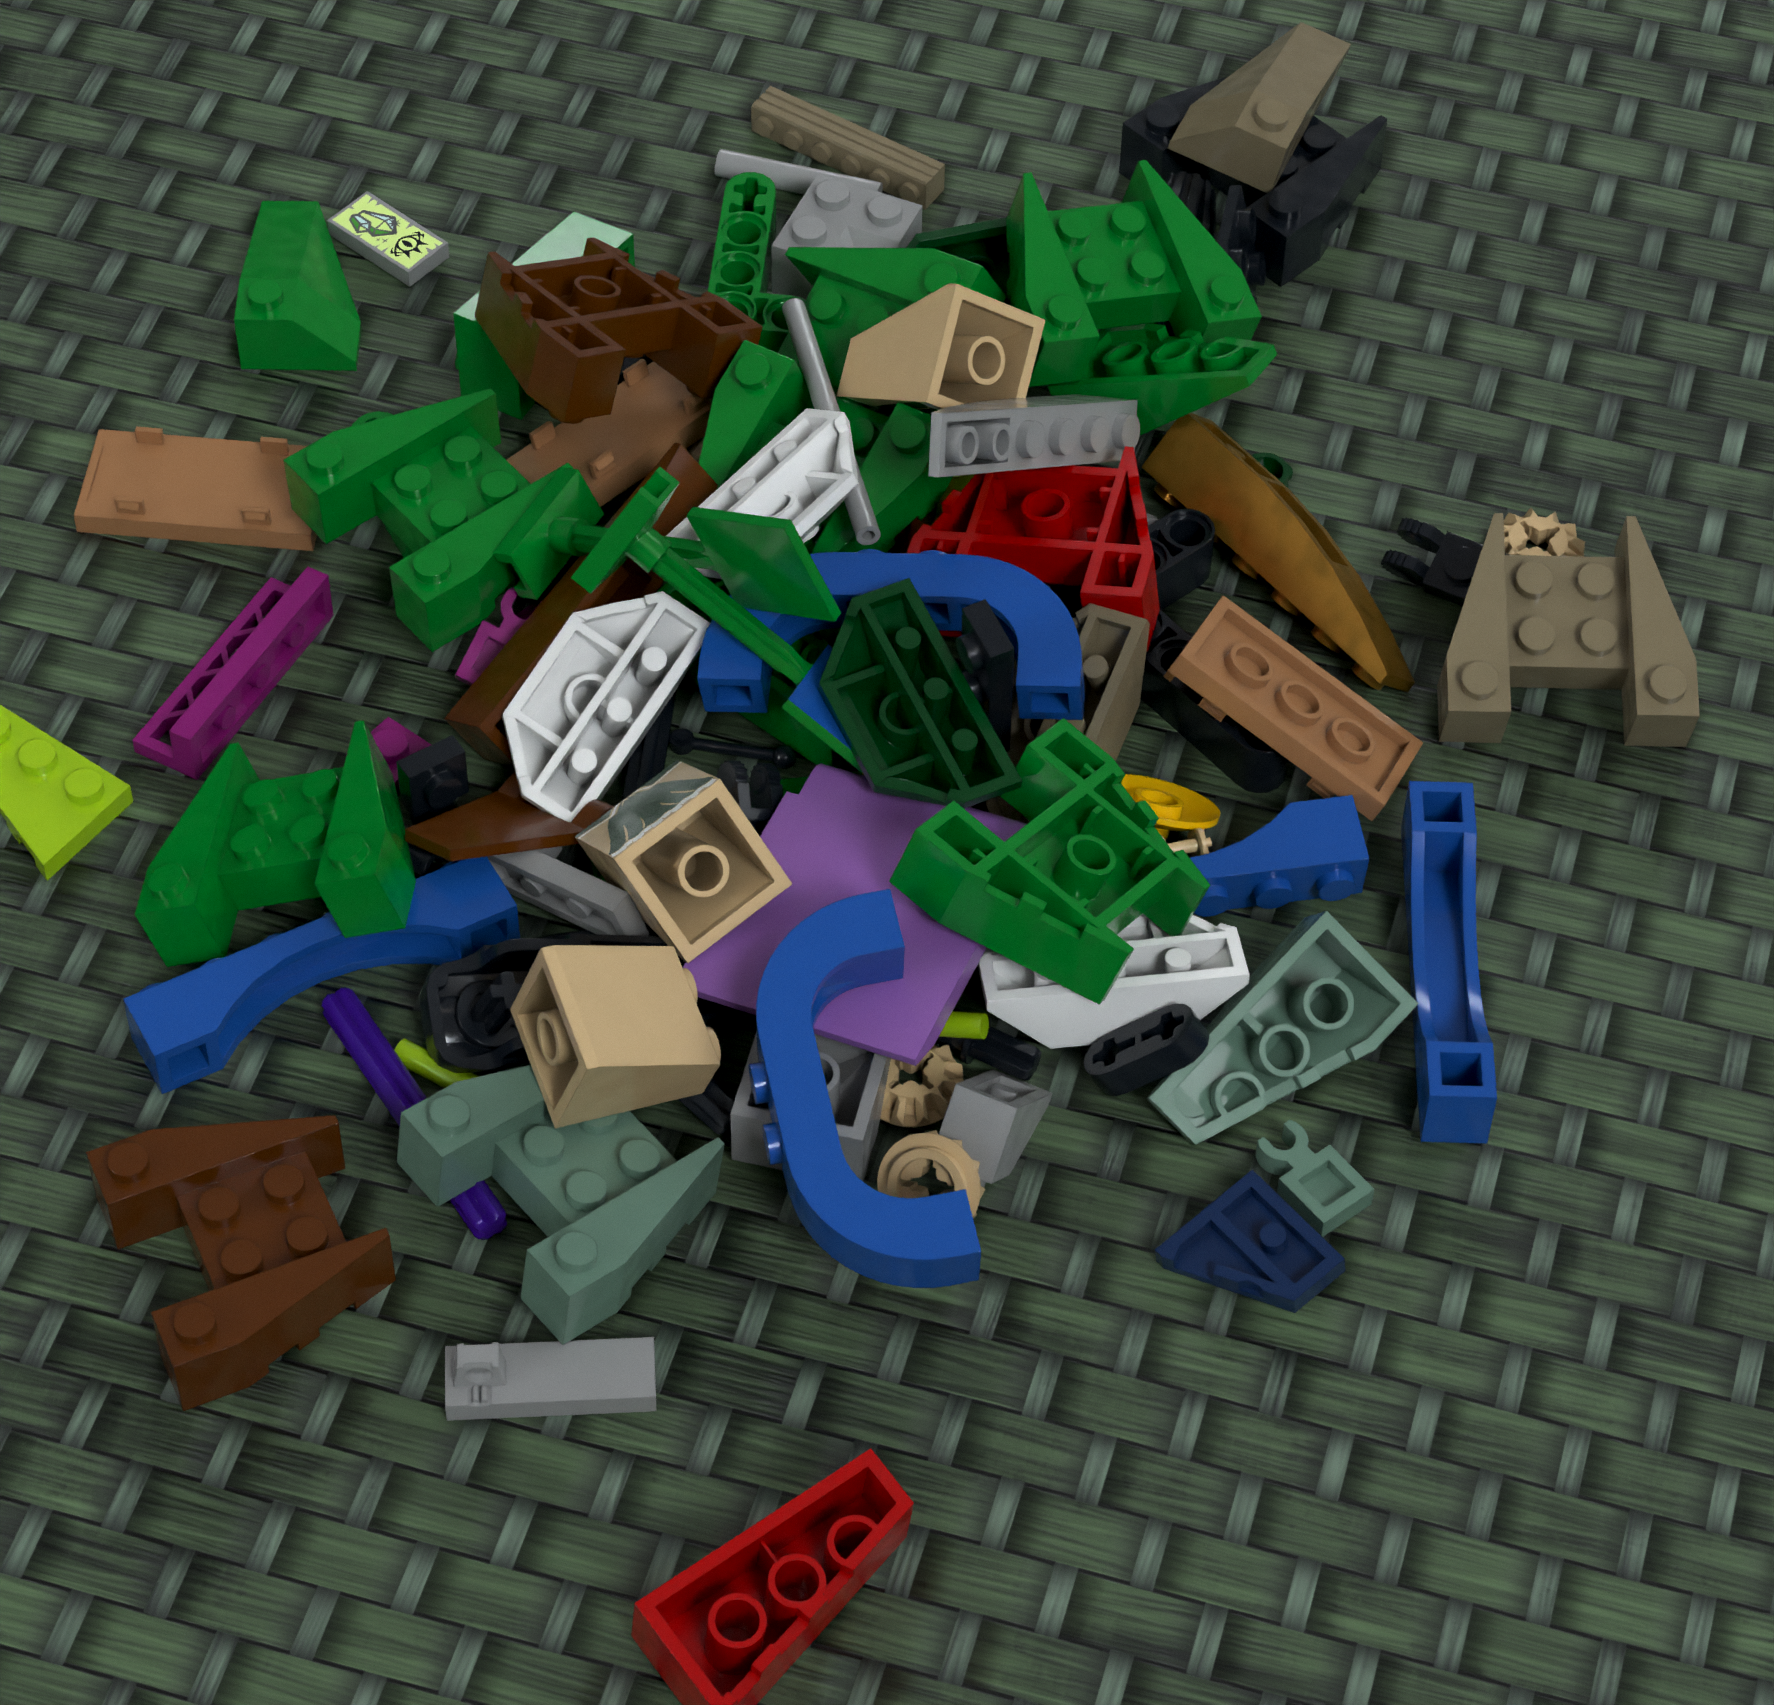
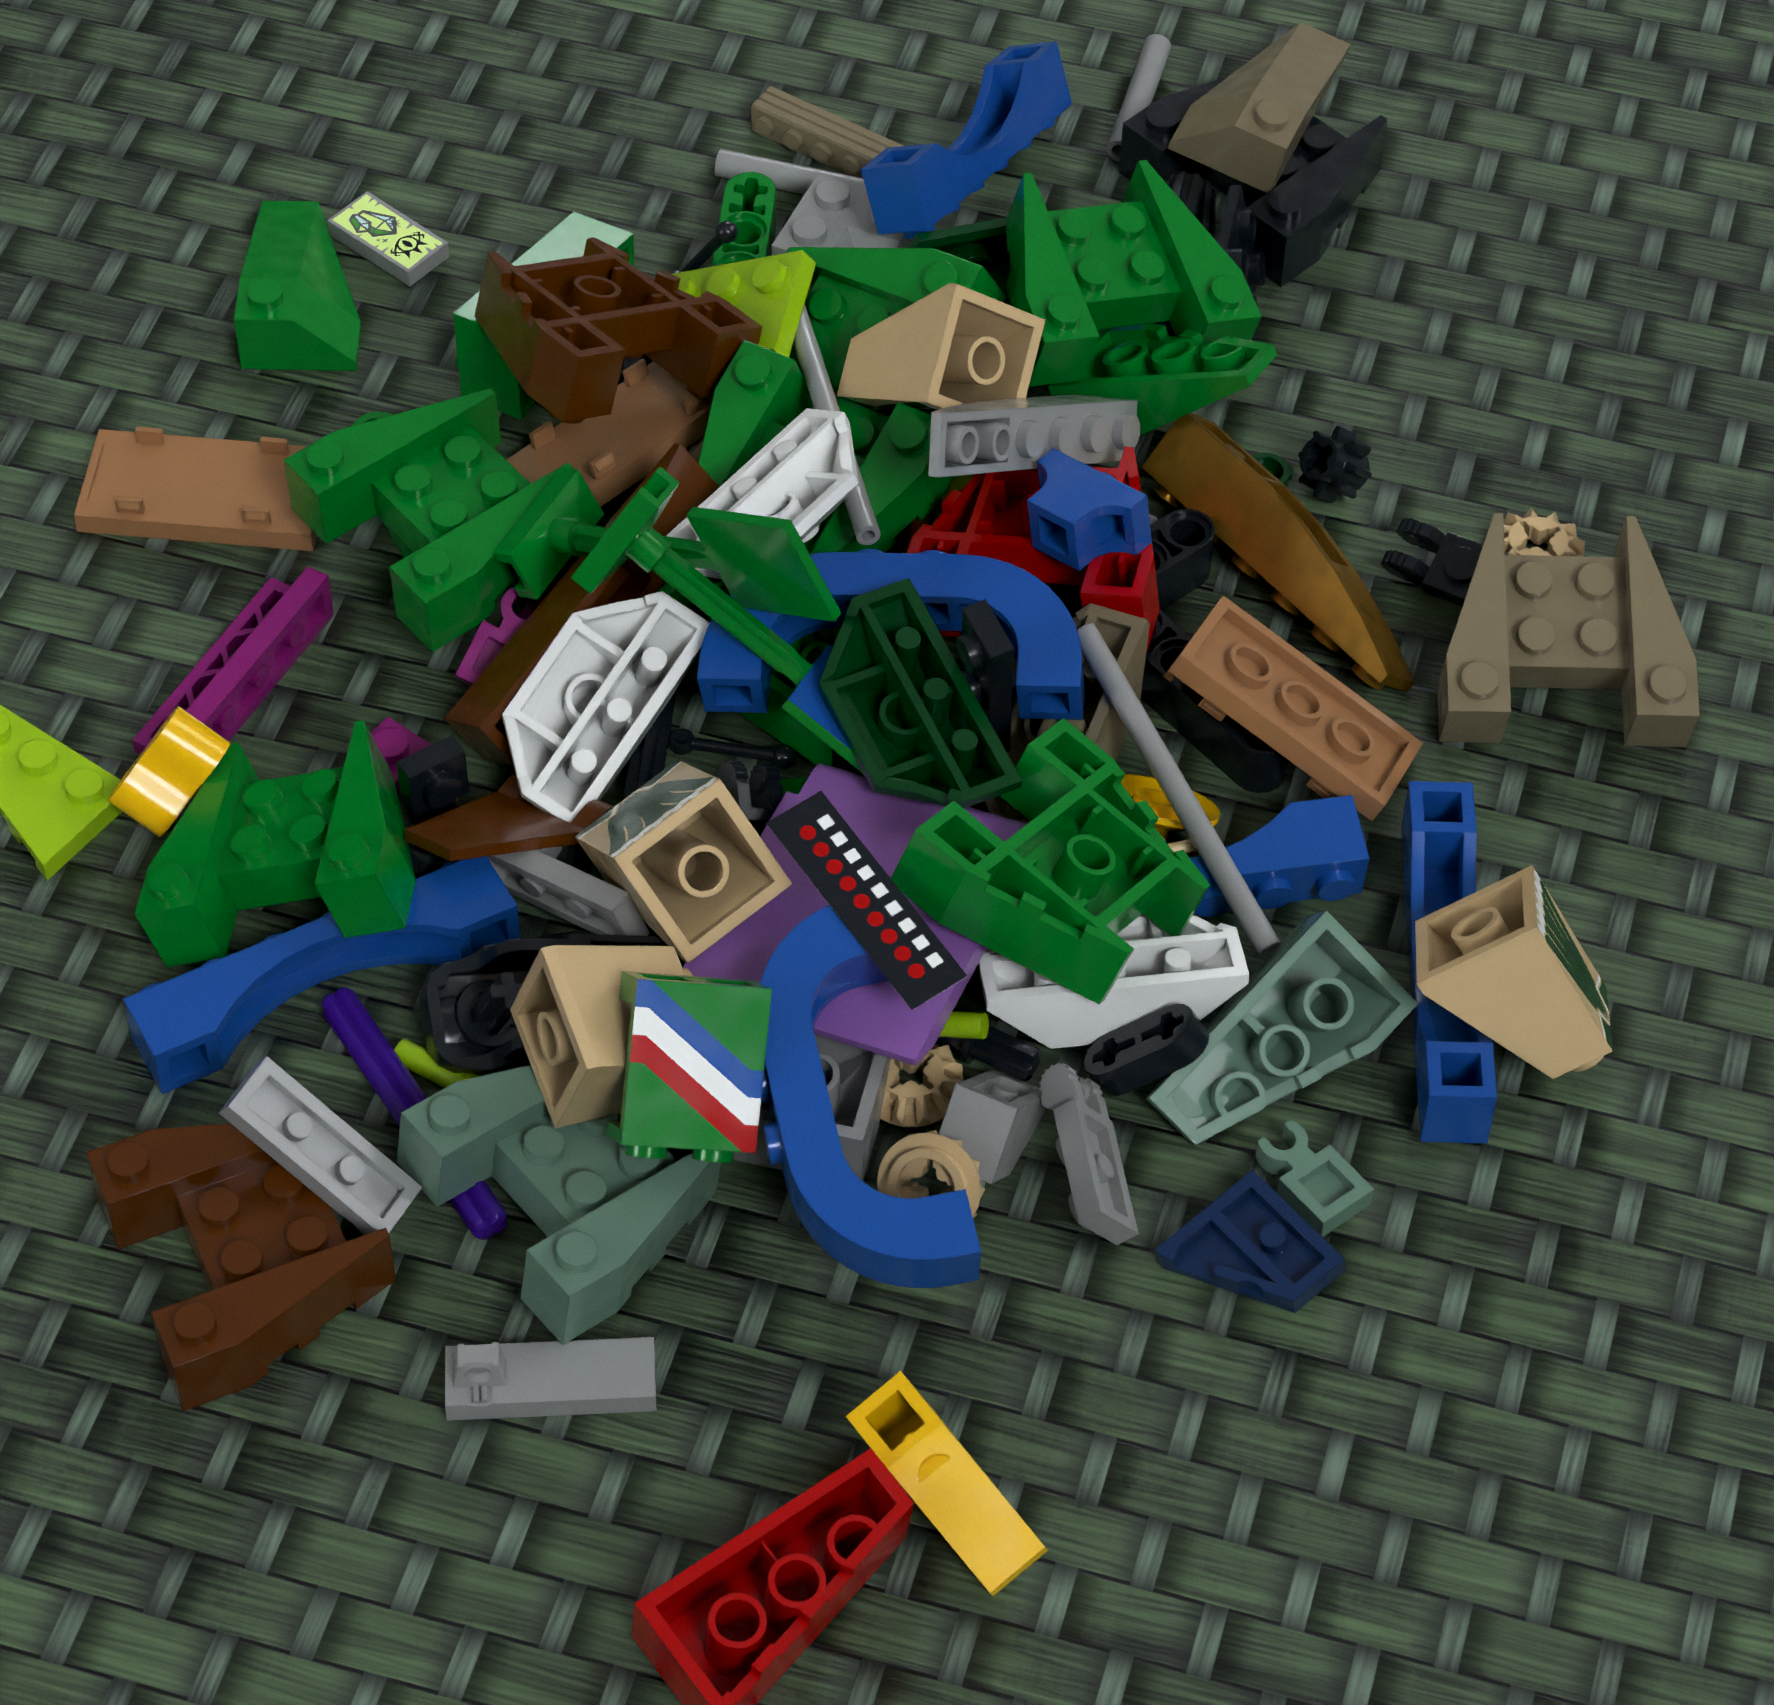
none -> yellow axle [108,705,231,838]
none -> light grey hinge [219,1056,422,1235]
none -> panel [606,971,772,1163]
none -> black hinge [670,220,738,274]
none -> lime wing [672,250,816,357]
none -> black sticker [766,791,967,1010]
none -> yellow slope [846,1371,1048,1596]
none -> blue arch [861,41,1072,239]
none -> blue brick [1027,448,1152,571]
none -> light grey hinge [1039,1062,1139,1245]
none -> light grey piece [1077,623,1281,956]
none -> light grey piece [1106,34,1171,162]
none -> black gear [1298,426,1372,503]
none -> tan slope [1415,865,1613,1079]

